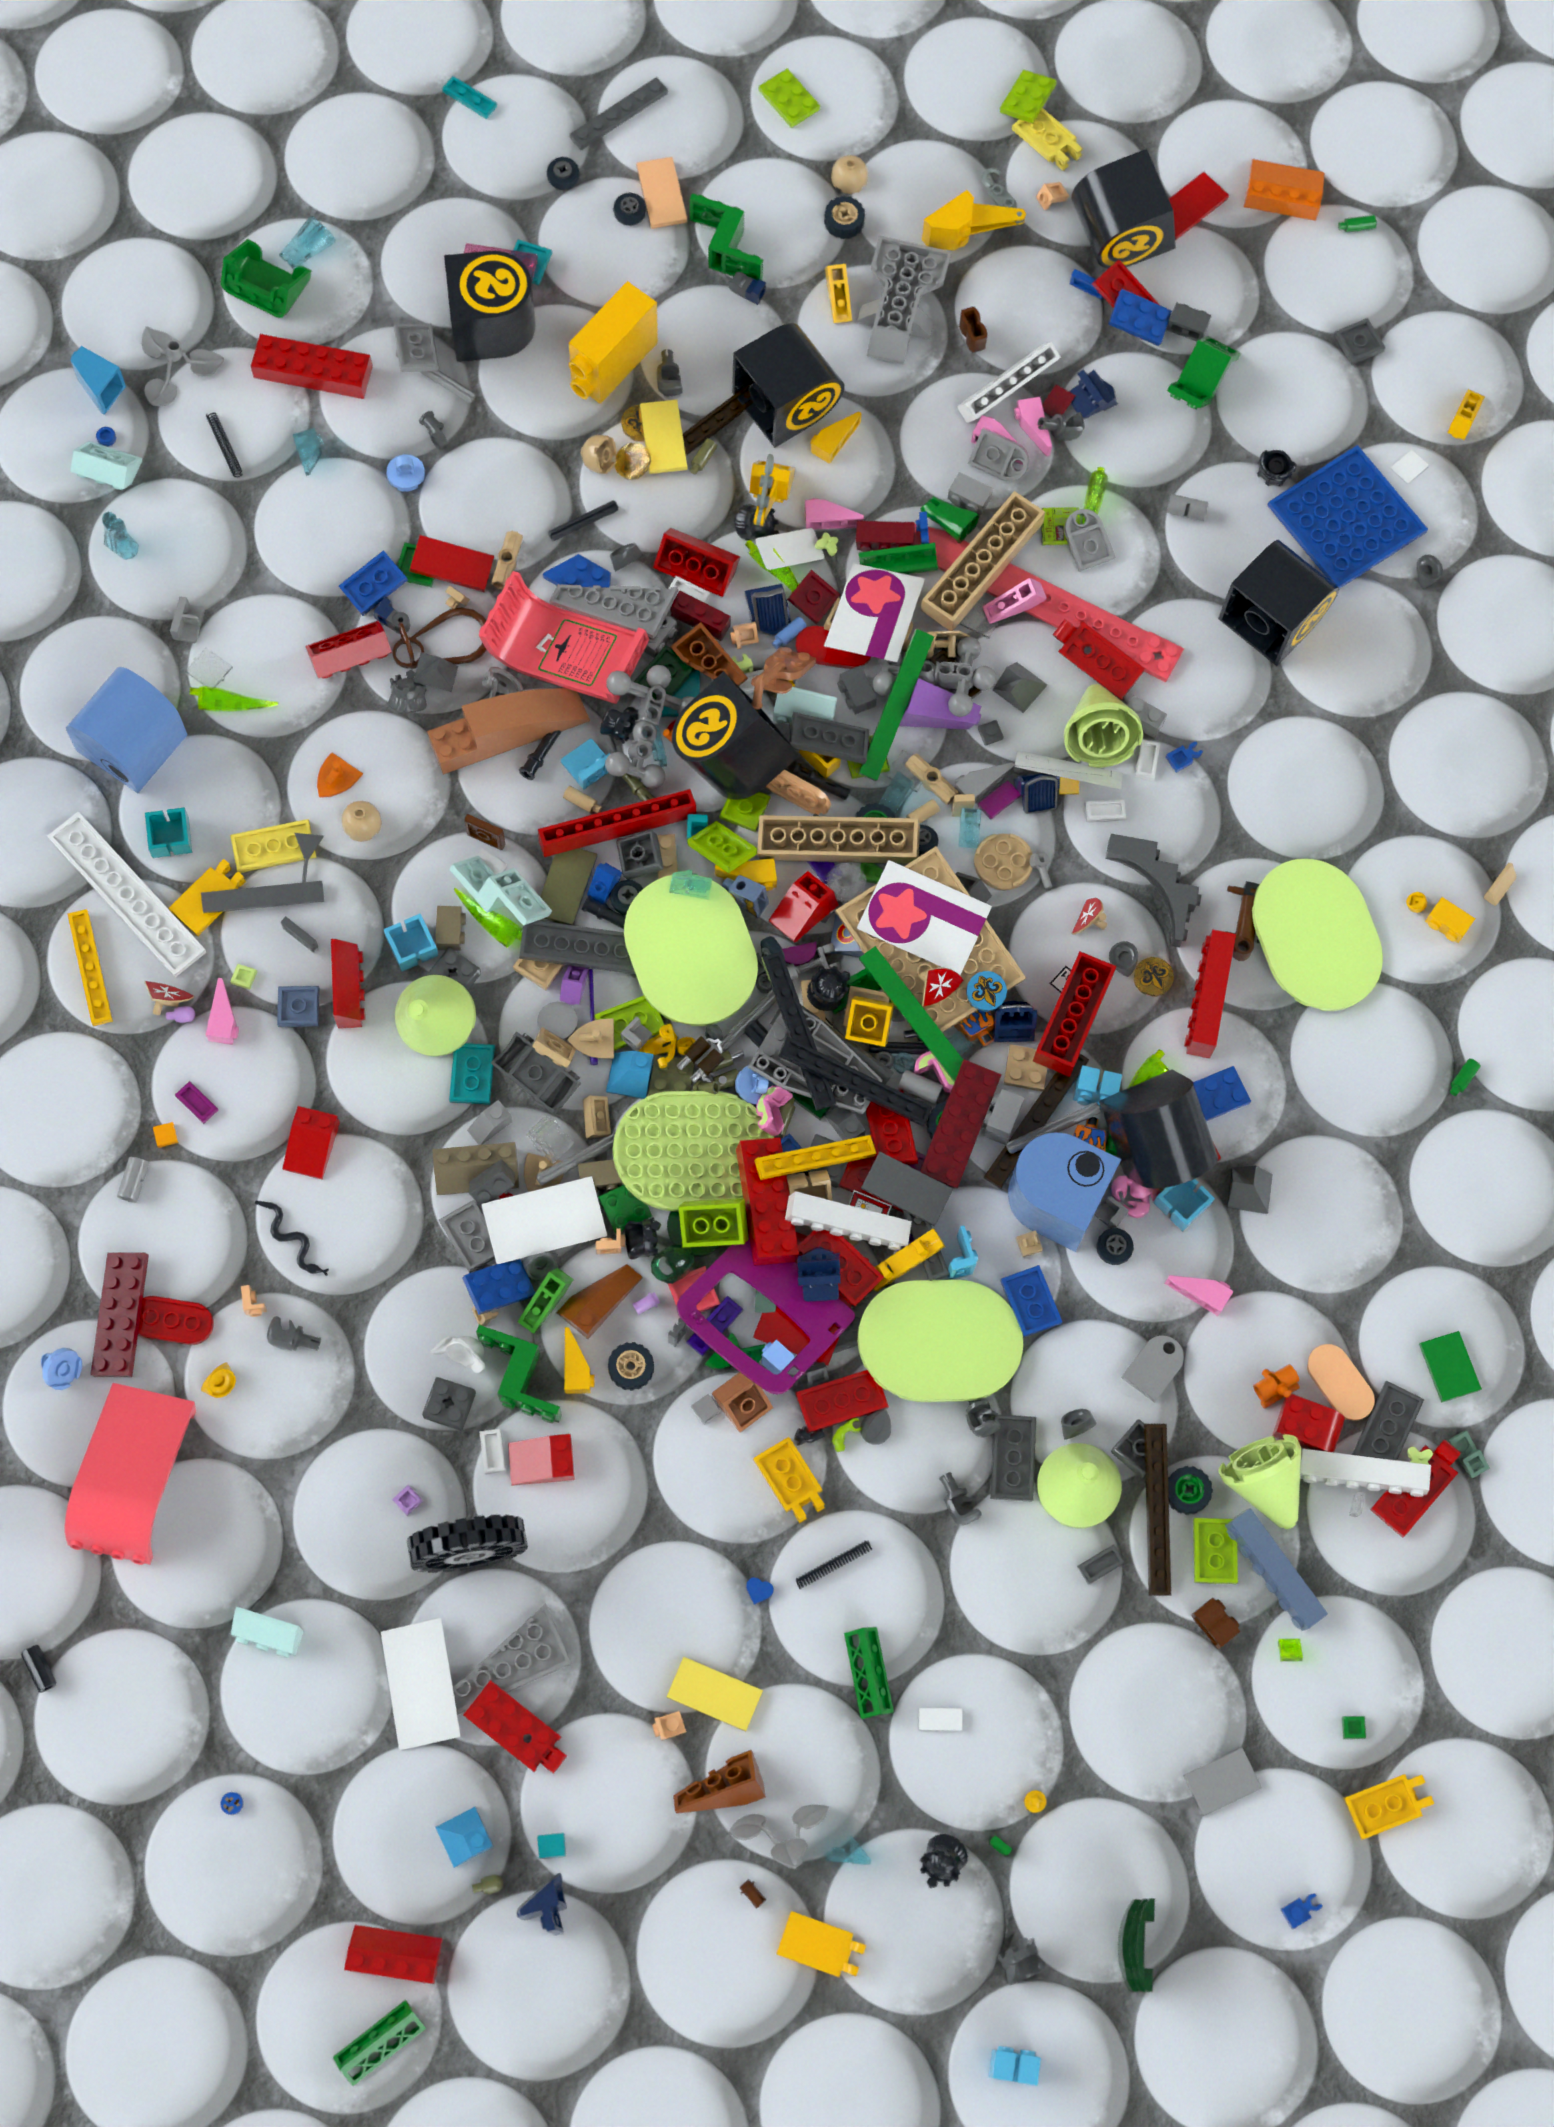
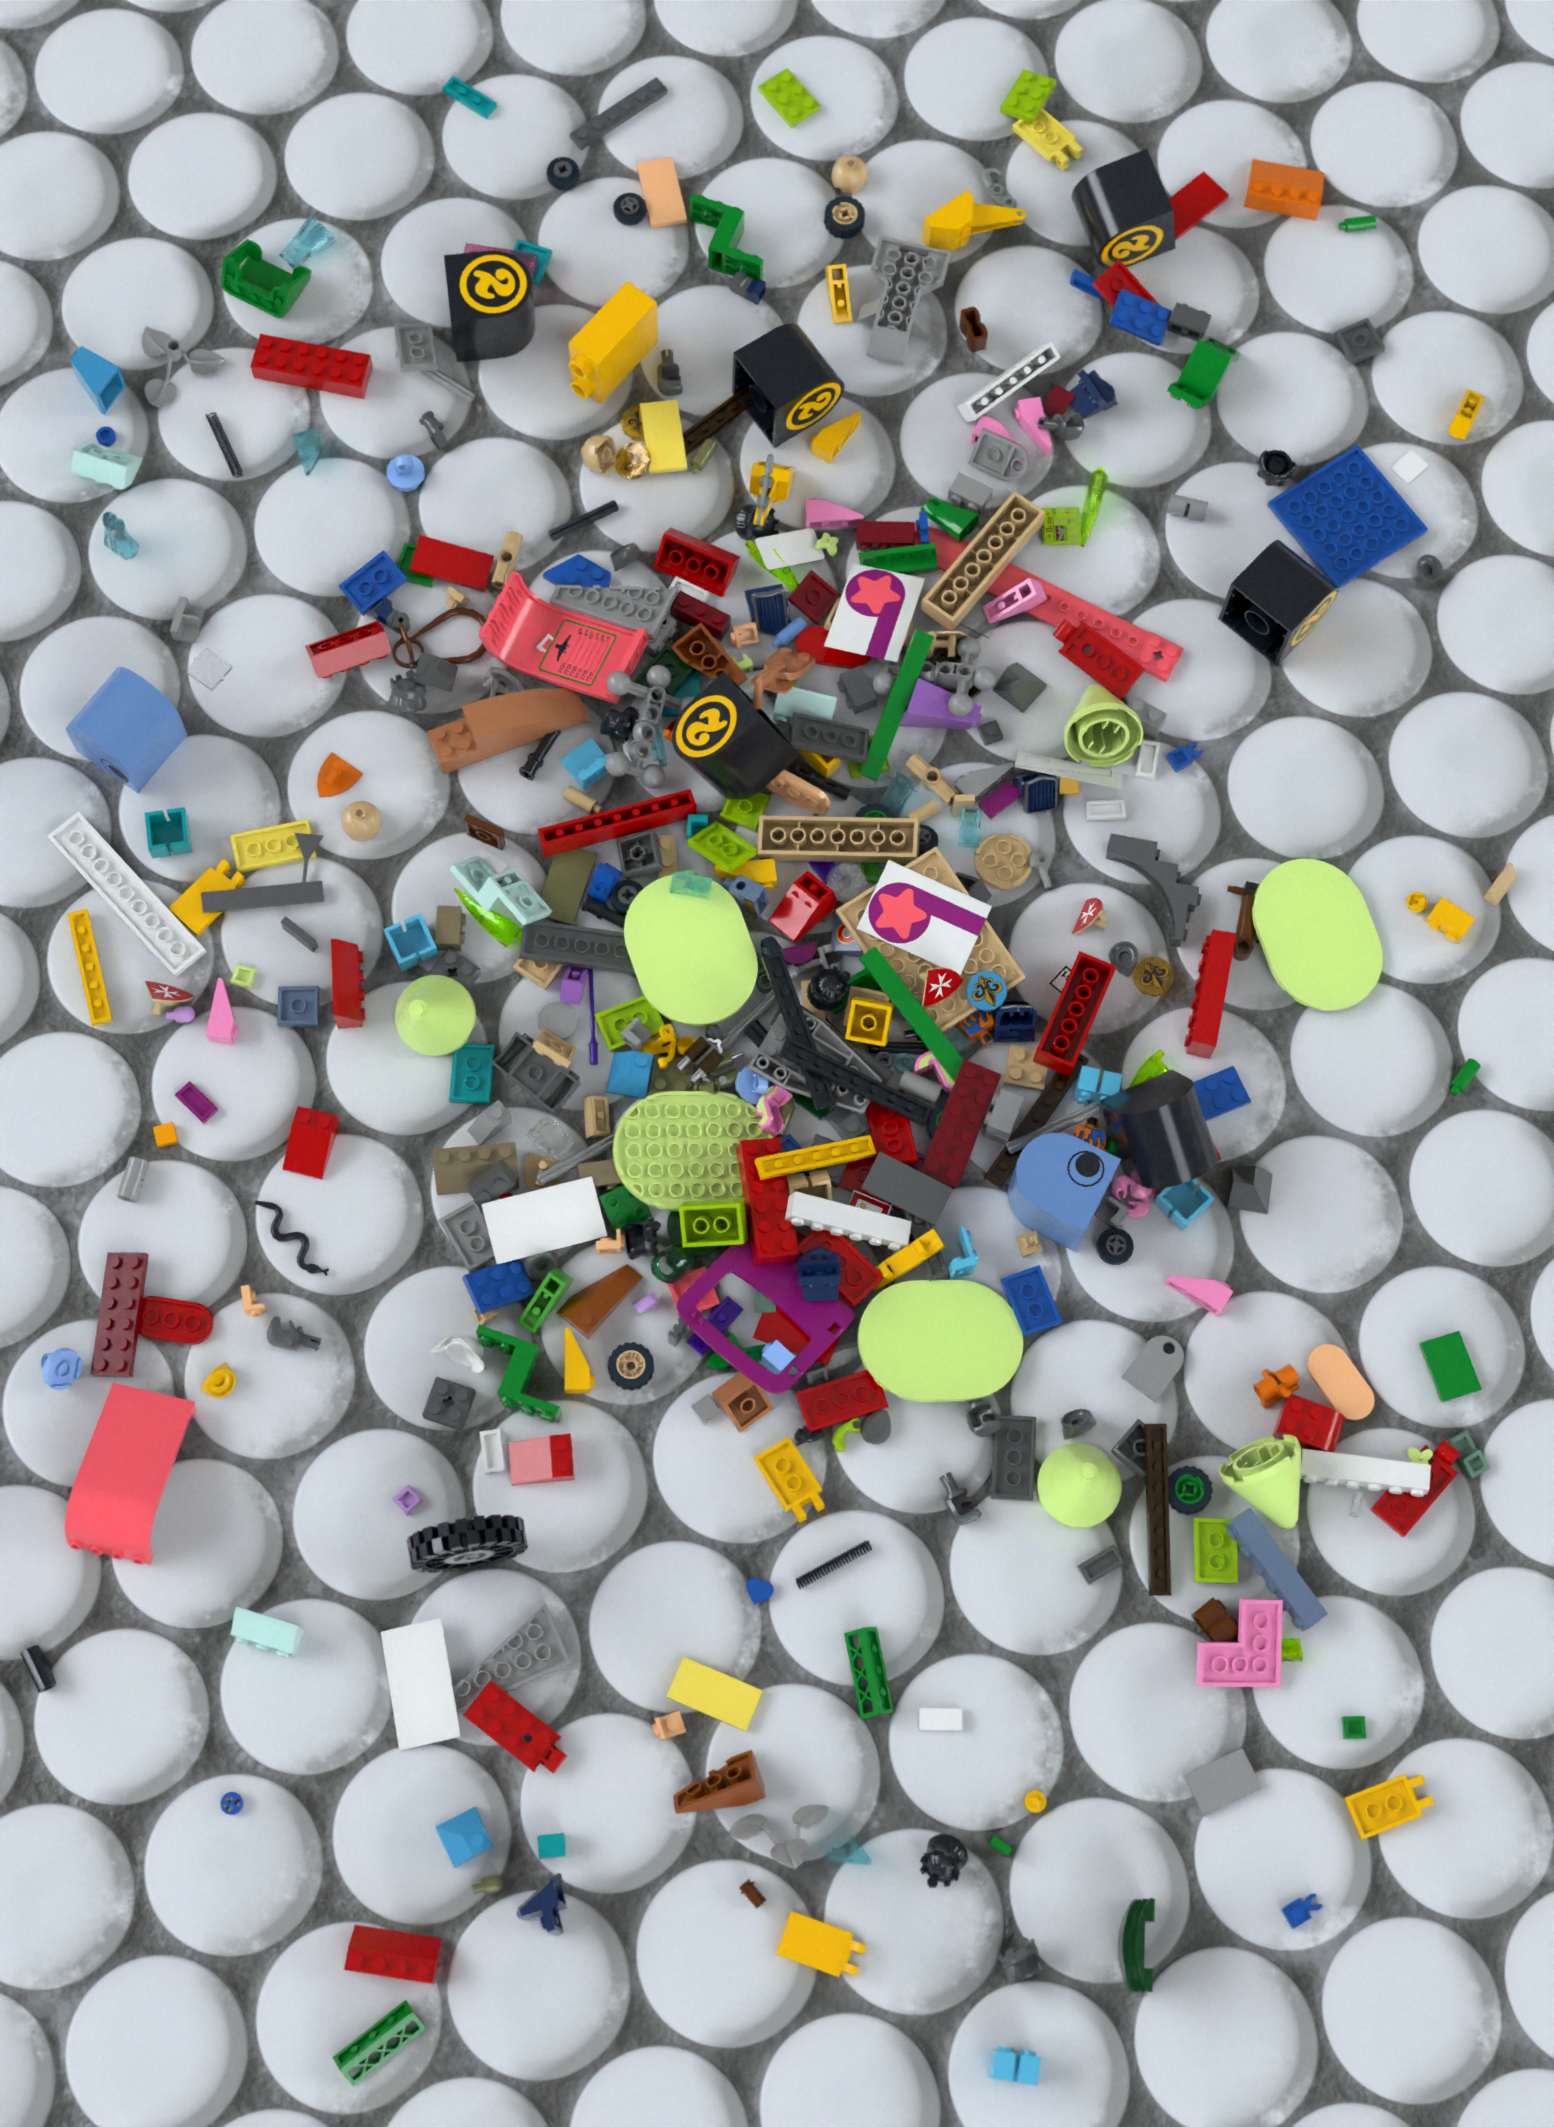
clear neon green piece [189,686,279,711] -> none
tan shield [568,1018,614,1059] -> none
olive pin [622,774,655,801] -> none
light nougat bracket [1036,182,1069,210] -> none
light grey tile [1064,509,1115,572] -> none
dark grey tile [1352,1381,1424,1461] -> none
none -> bright pink plate [1196,1598,1283,1687]

